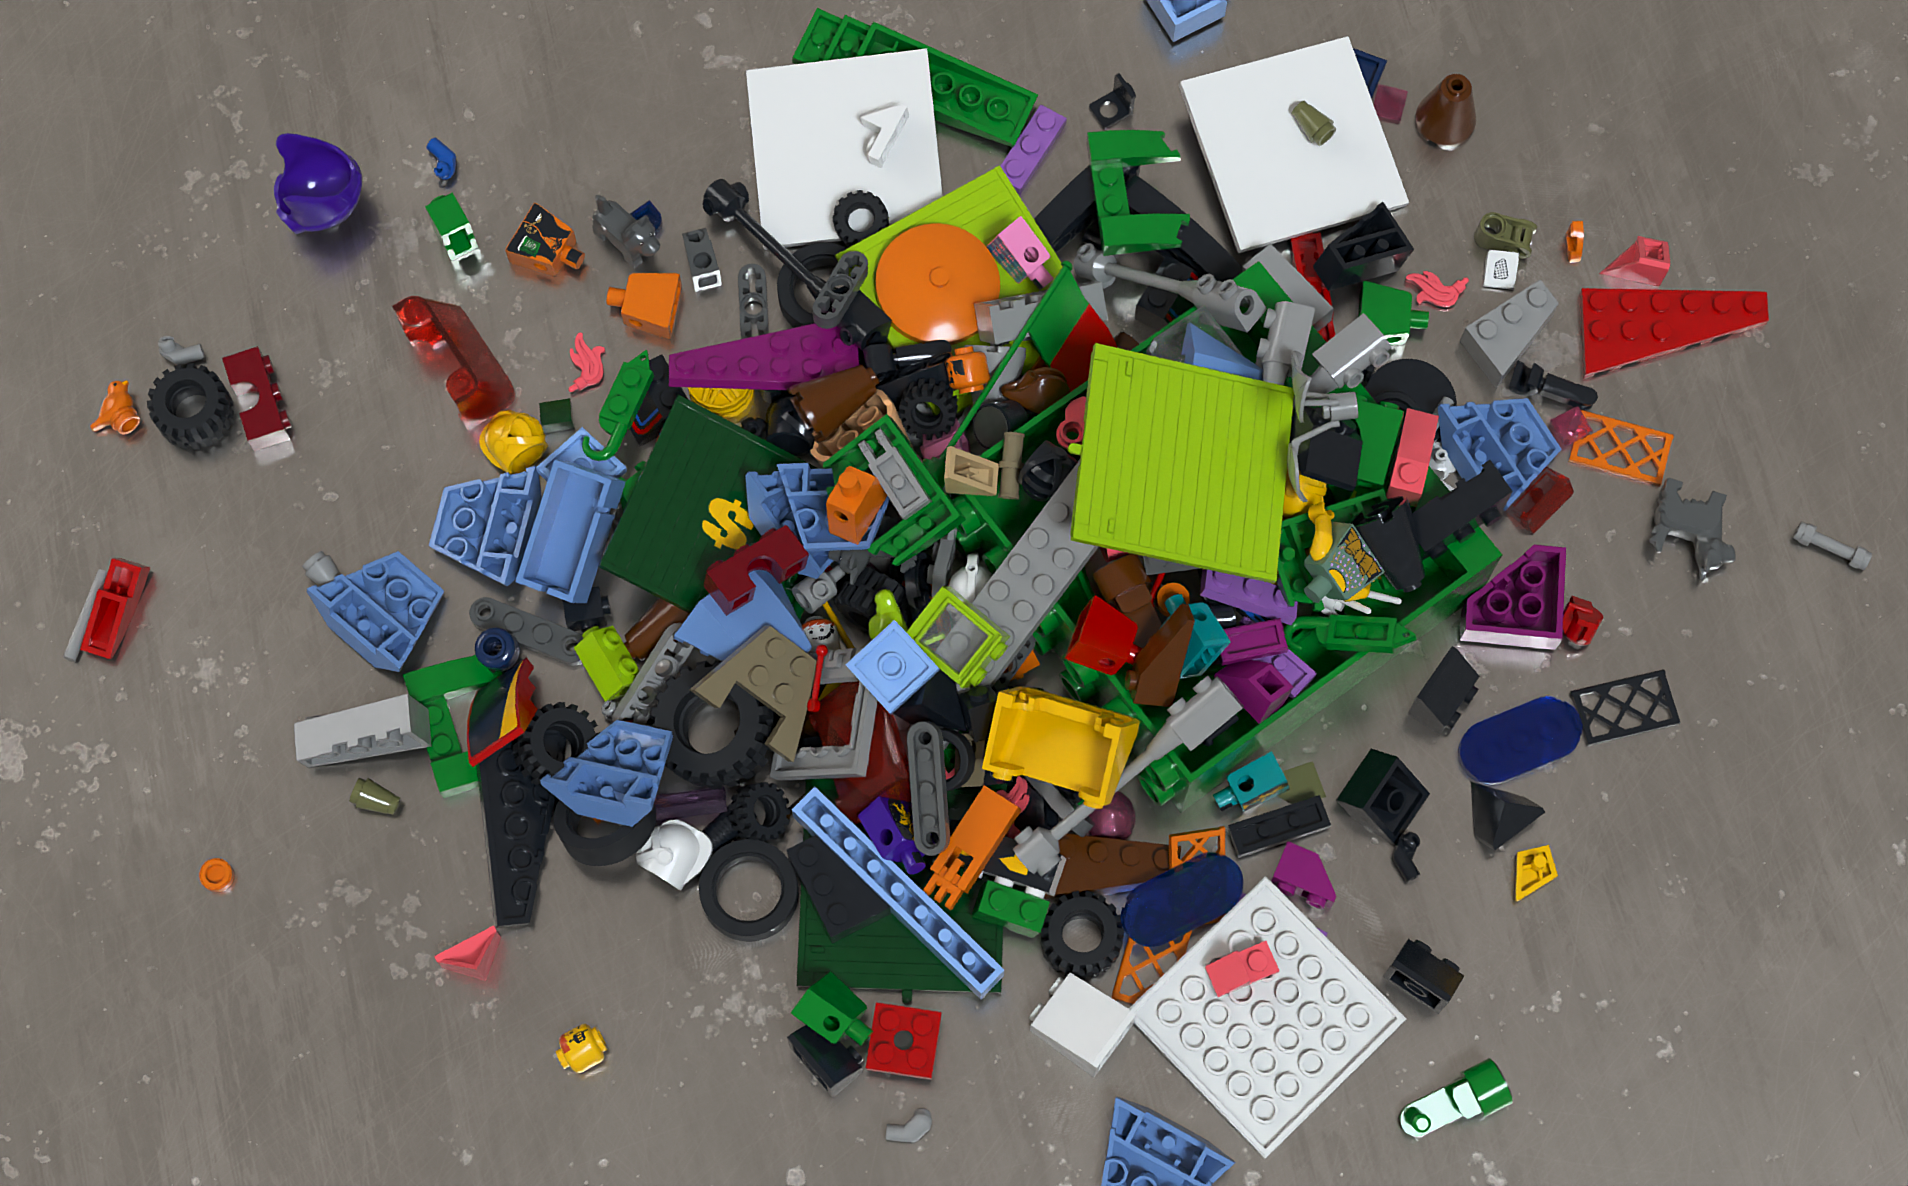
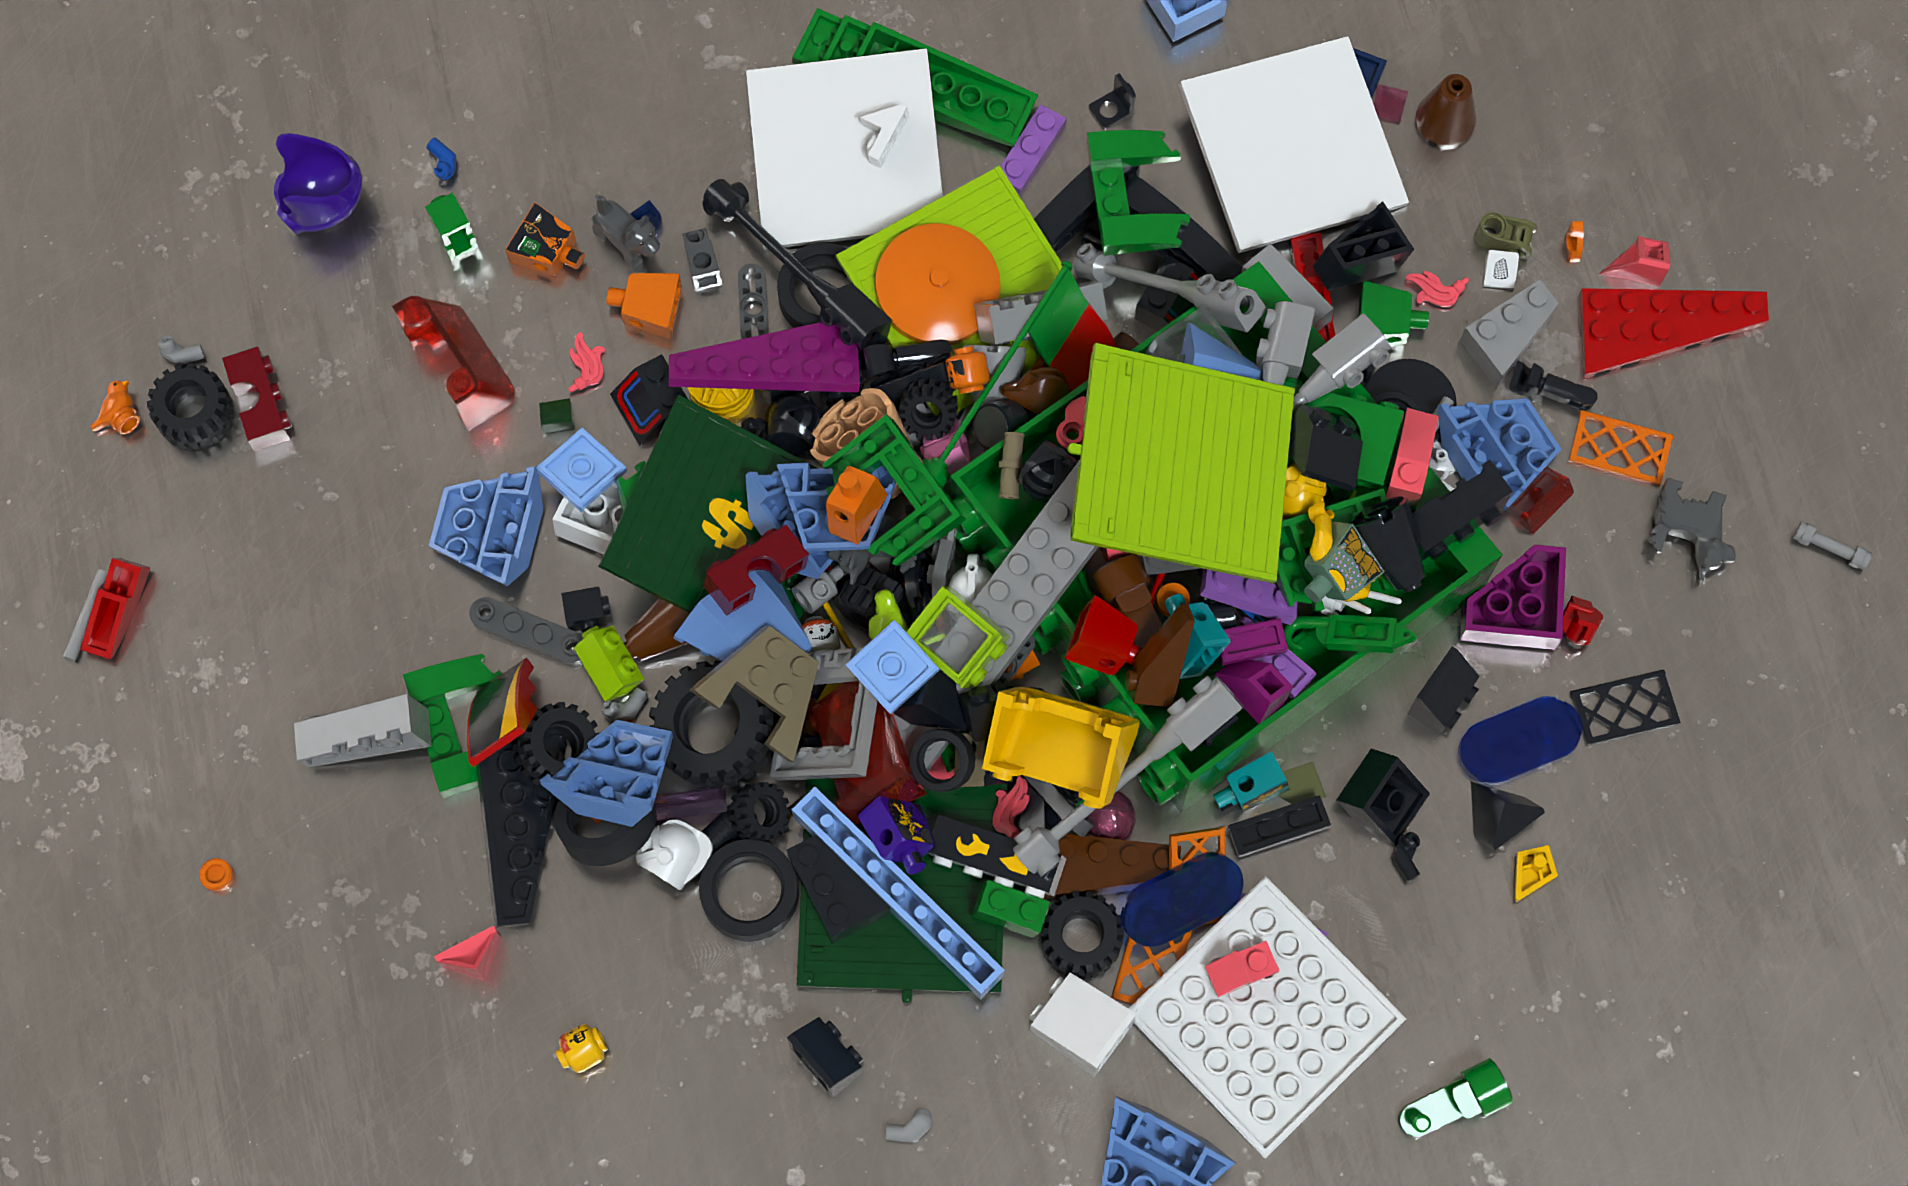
light grey cone [302,551,340,586] -> none
medium blue wedge [307,551,444,672] -> none
olive cone [349,778,401,815] -> none
dark blue head [475,627,520,671] -> none
yellow helmet [479,410,548,475] -> none
medium blue piece [515,459,626,603] -> none
green plate [582,350,654,461] -> none
light grey beam [612,623,694,725] -> none
reddish brown cone [787,365,879,444] -> none
green torso [791,971,873,1046] -> none
red hinge [807,644,828,712] -> none
dark grey beam [812,251,868,329] -> none
black tyre [833,190,889,247] -> none
light grey hinge [858,428,932,520] -> none
red piece [865,1002,942,1080] -> none
dark grey plate [907,721,950,856] -> none
orange hinge [923,785,1021,910] -> none
tan slope [944,446,999,496] -> none
bright pink torso [986,216,1054,291] -> none
magenta slope [1271,841,1337,909] -> none
light grey plant [1287,351,1358,502] -> none
olive cone [1292,100,1336,146] -> none
black slope [1383,938,1464,1014] -> none
clear pink slope [1550,406,1593,446] -> none

